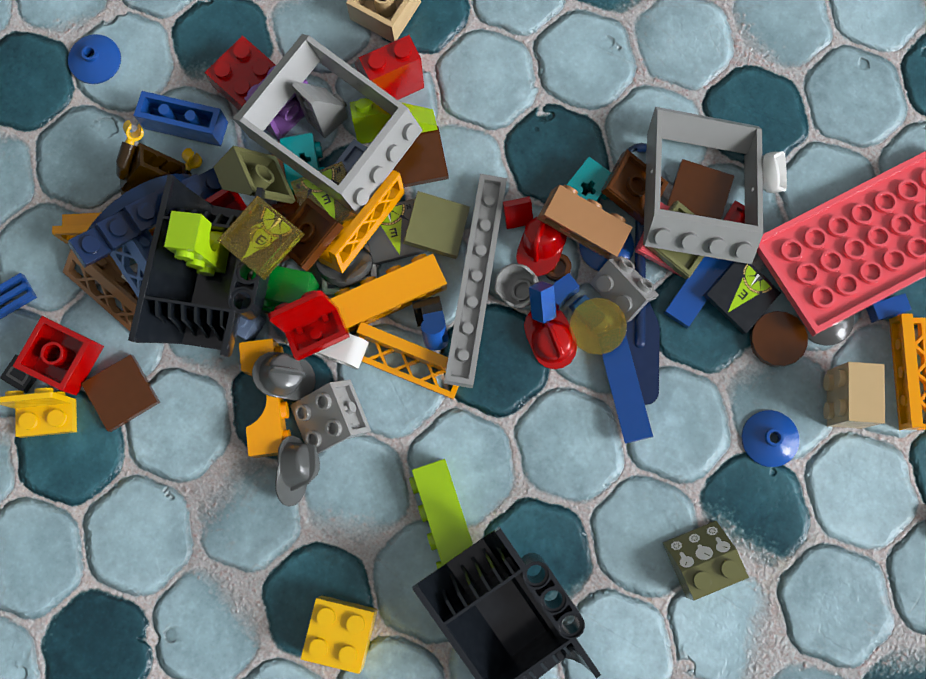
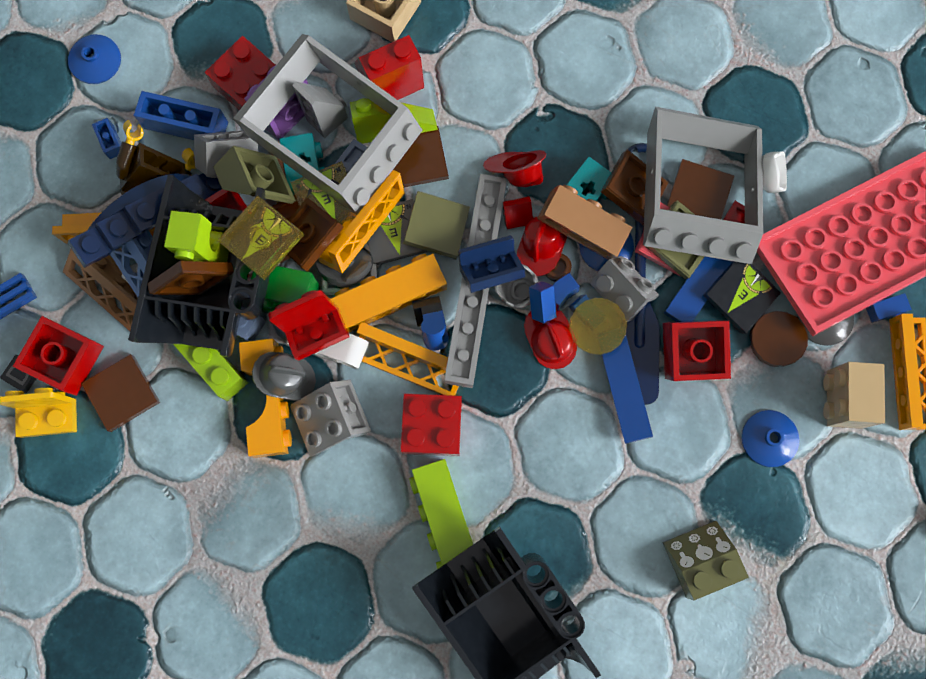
dark grey piece [275,436,320,507] -> none
yellow brick [300,595,378,674] -> none
none -> blue piece [92,118,121,159]
none -> reddish brown tile [148,261,234,295]
none -> lime arch [173,344,249,401]
none -> light grey brick [194,130,258,178]
none -> red brick [401,394,462,456]
none -> dark blue bracket [458,235,525,293]
none -> red piece [483,150,546,187]
none -> red brick [663,320,731,381]

